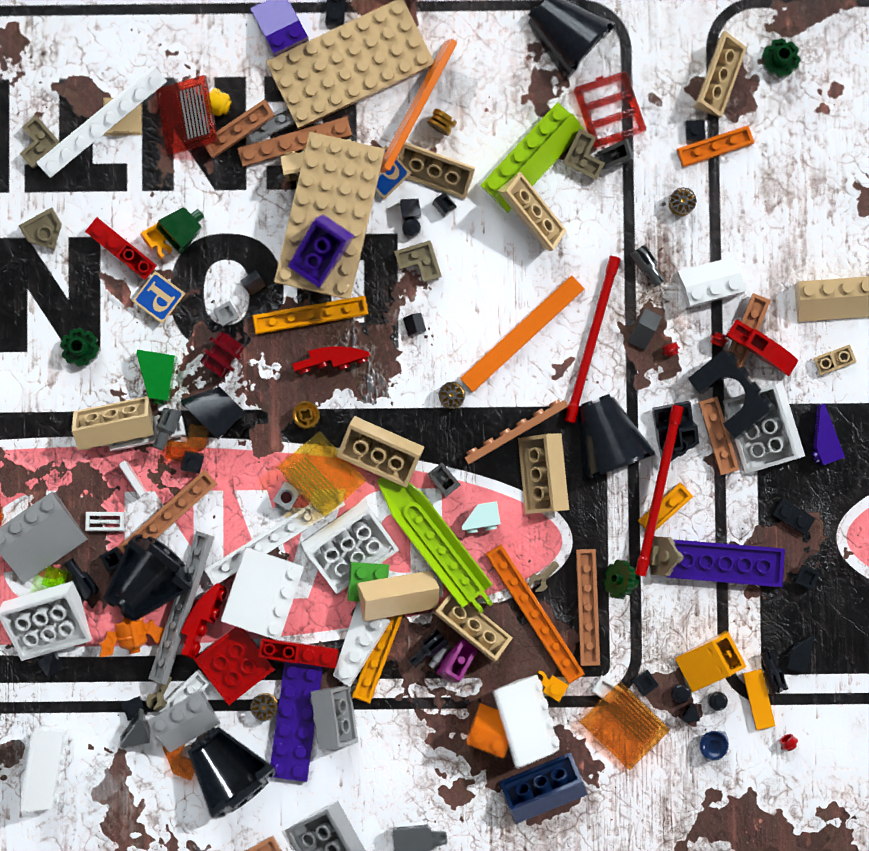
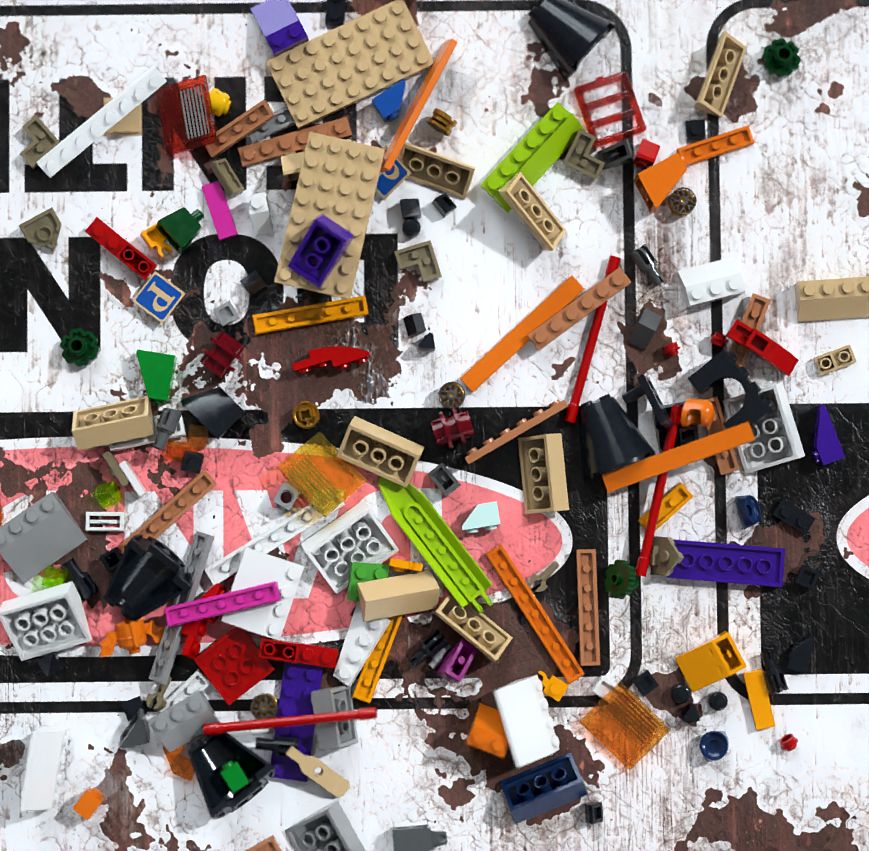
none -> orange brick [72,788,105,820]
none -> clear neon green slope [93,481,123,508]
none -> dark tan plate [102,451,131,487]
none -> dark pink tile [164,581,281,627]
none -> dark pink tile [202,180,238,241]
none -> red piece [203,707,378,735]
none -> dark tan plate [210,158,244,197]
none -> green brick [220,760,250,793]
none -> white slope [246,192,274,237]
none -> black arm [255,736,299,756]
none -> tan piece [286,746,350,797]
none -> blue slope [372,79,406,123]
none -> light orange plate [389,558,423,572]
none -> black slope [418,332,435,351]
none -> dark red piece [431,408,475,449]
none -> nougat plate [527,267,631,351]
none -> black slope [585,802,603,824]
none -> orange tile [602,422,755,493]
none -> black piece [622,374,674,430]
none -> red slope [633,139,660,171]
none -> orange slope [634,153,688,214]
none -> orange helmet [681,398,715,427]
none -> dark blue piece [735,495,761,529]

